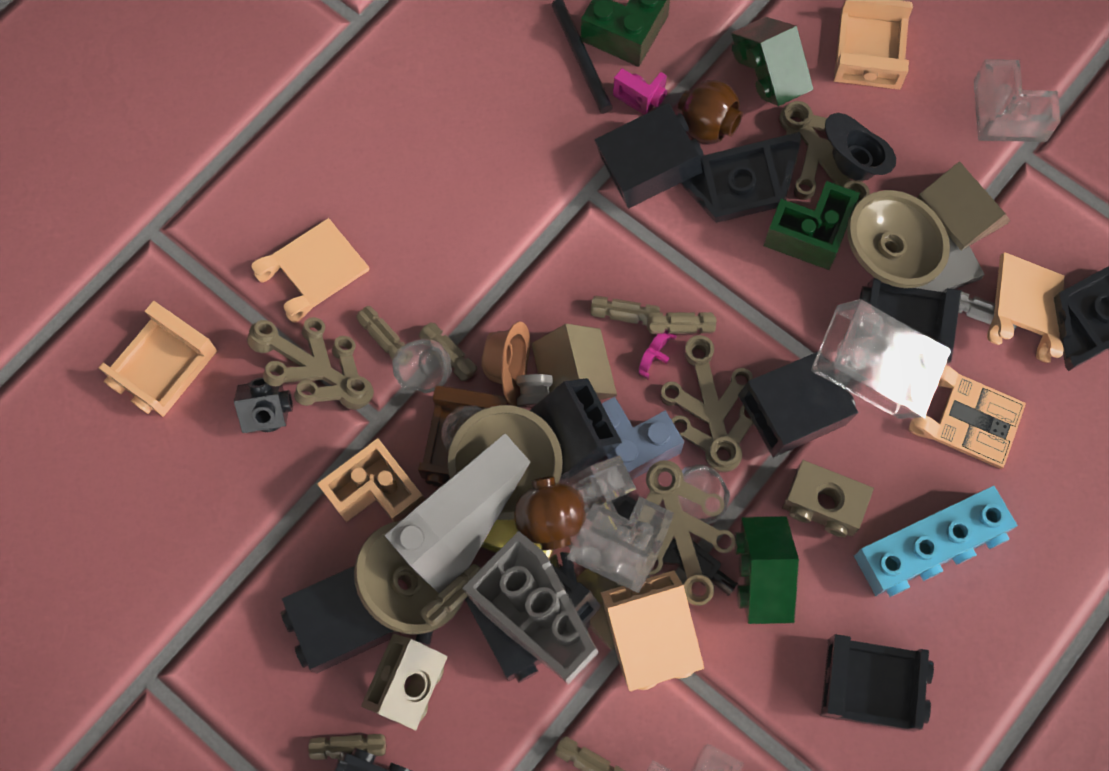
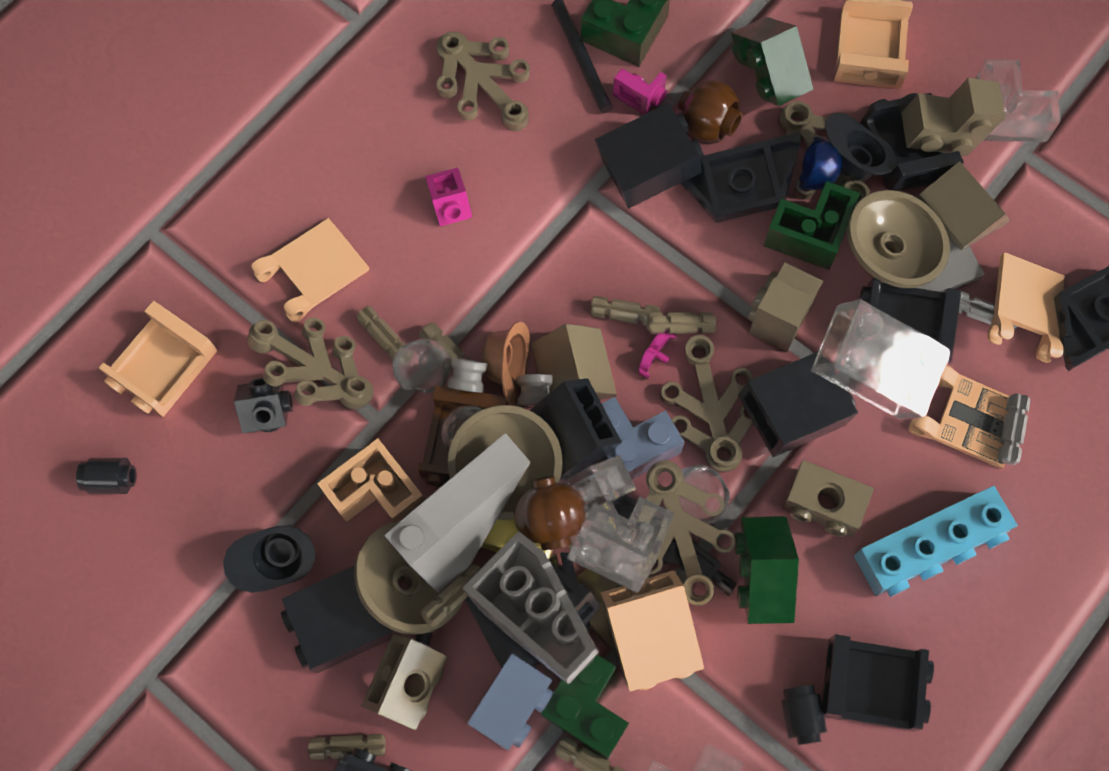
none -> black brick [76,458,137,494]
none -> black piece [223,525,316,593]
none -> dark pink bracket [425,167,472,226]
none -> dark tan plant [436,32,530,131]
none -> light grey wheel [447,358,488,392]
none -> sand blue brick [467,654,554,751]
none -> dark green brick [541,655,629,760]
none -> dark tan brick [747,262,823,352]
none -> black brick [781,685,828,745]
none -> clear blue hair [799,136,843,190]
none -> black panel [860,93,964,191]
none -> dark tan brick [901,78,1006,156]
none -> light grey axle [998,393,1031,465]

